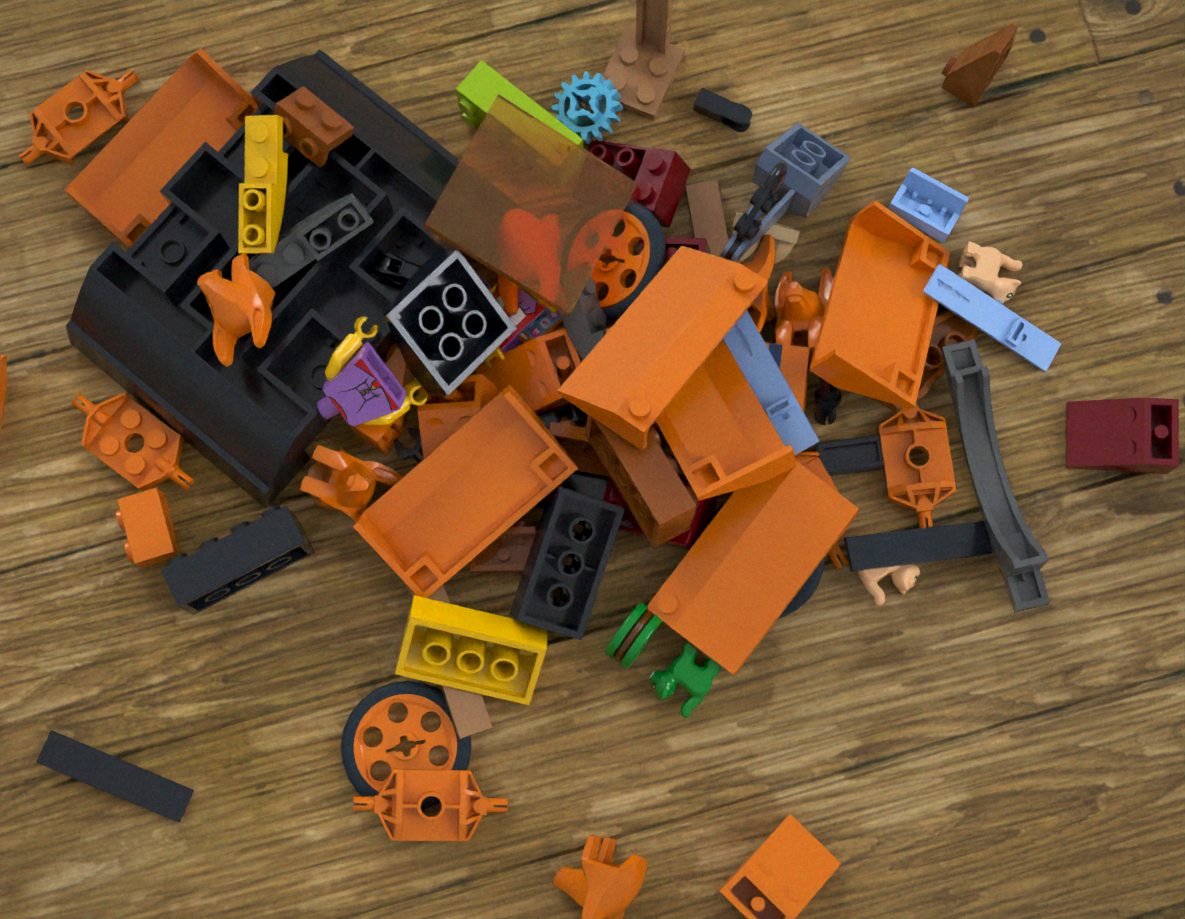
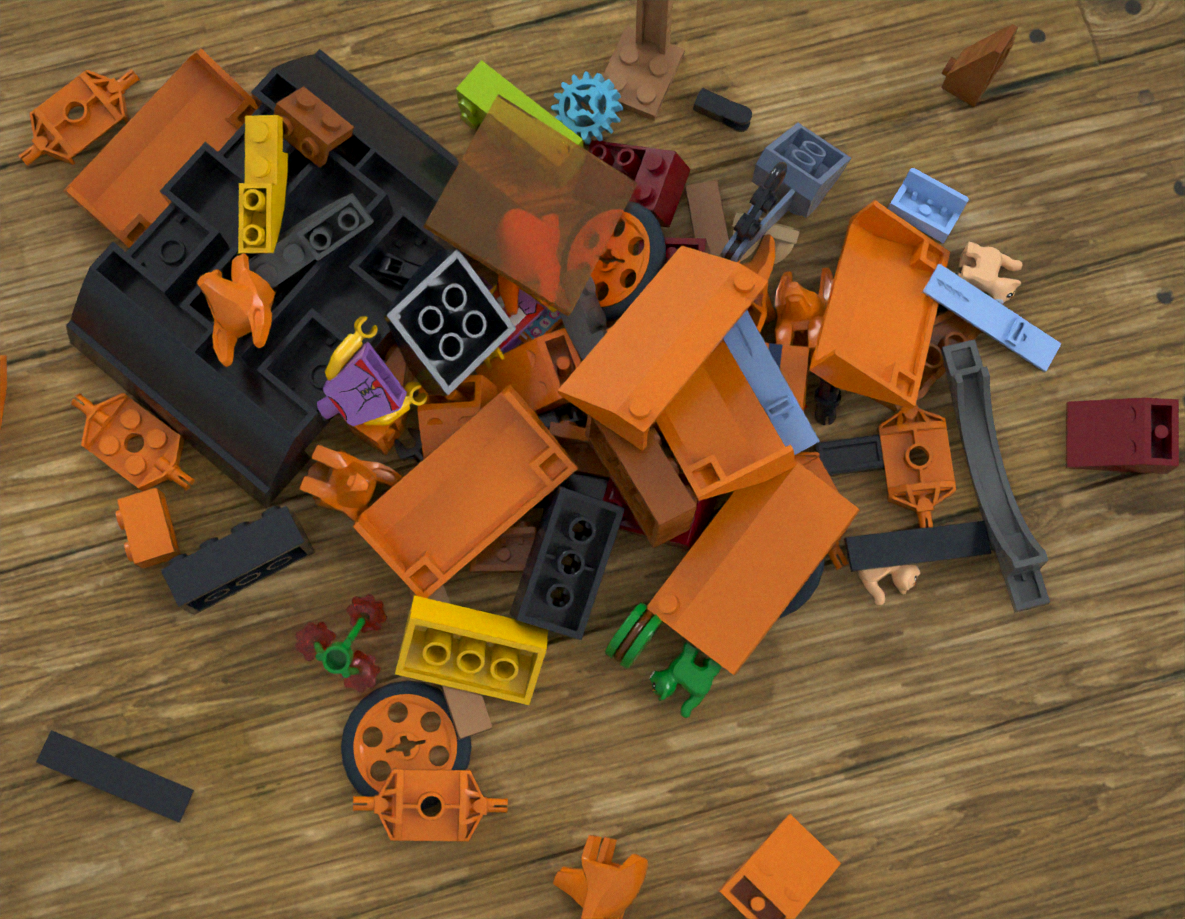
none -> clear red plant [295,594,387,693]

